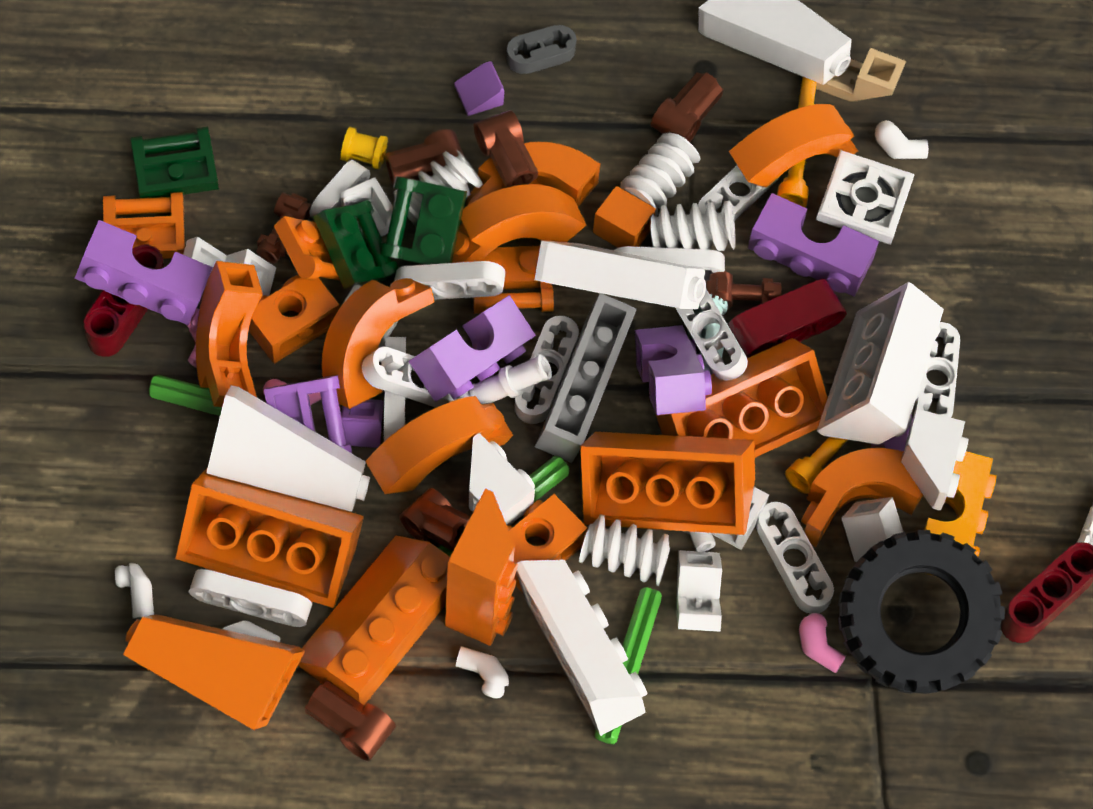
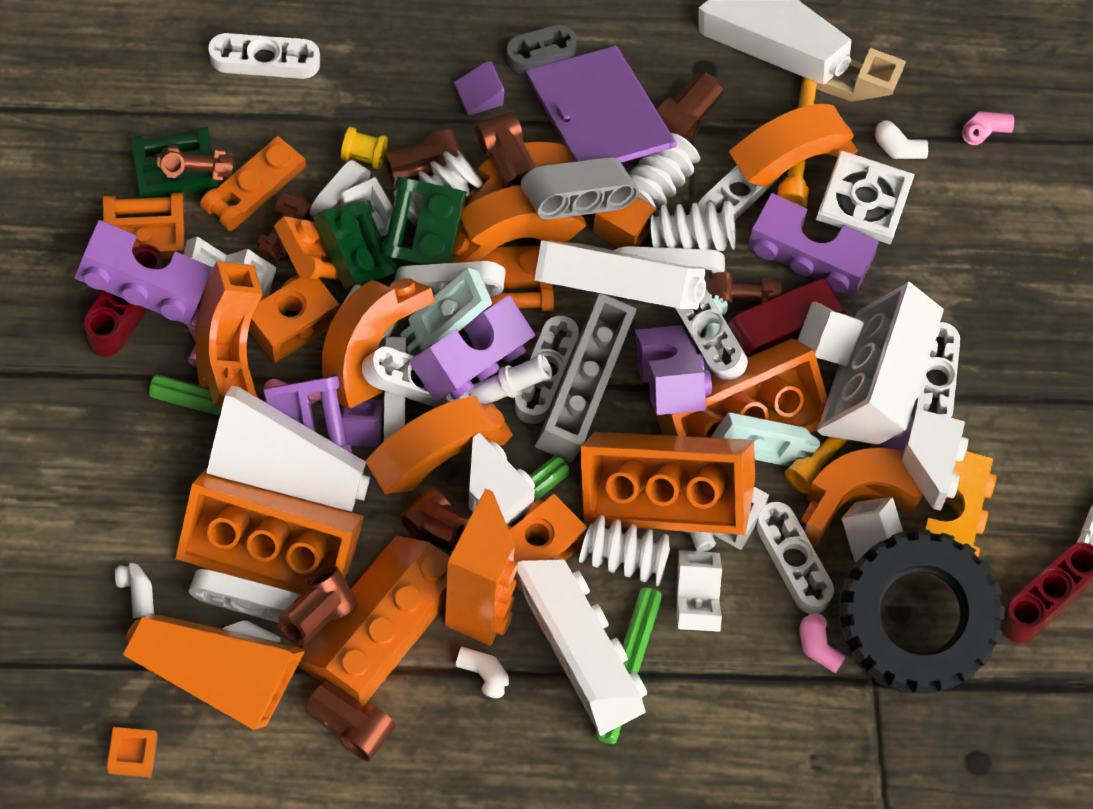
none -> orange plate [107,727,158,778]
none -> copper bar [156,145,233,180]
none -> orange plate [200,136,306,231]
none -> white beam [209,33,320,79]
none -> copper piece [277,565,357,646]
none -> light aqua hinge [400,268,492,356]
none -> light grey beam [521,157,638,220]
none -> medium lavender container [526,46,677,162]
none -> light aqua hinge [711,412,820,466]
none -> white panel [798,302,863,366]
none -> bright pink arm [962,112,1014,145]

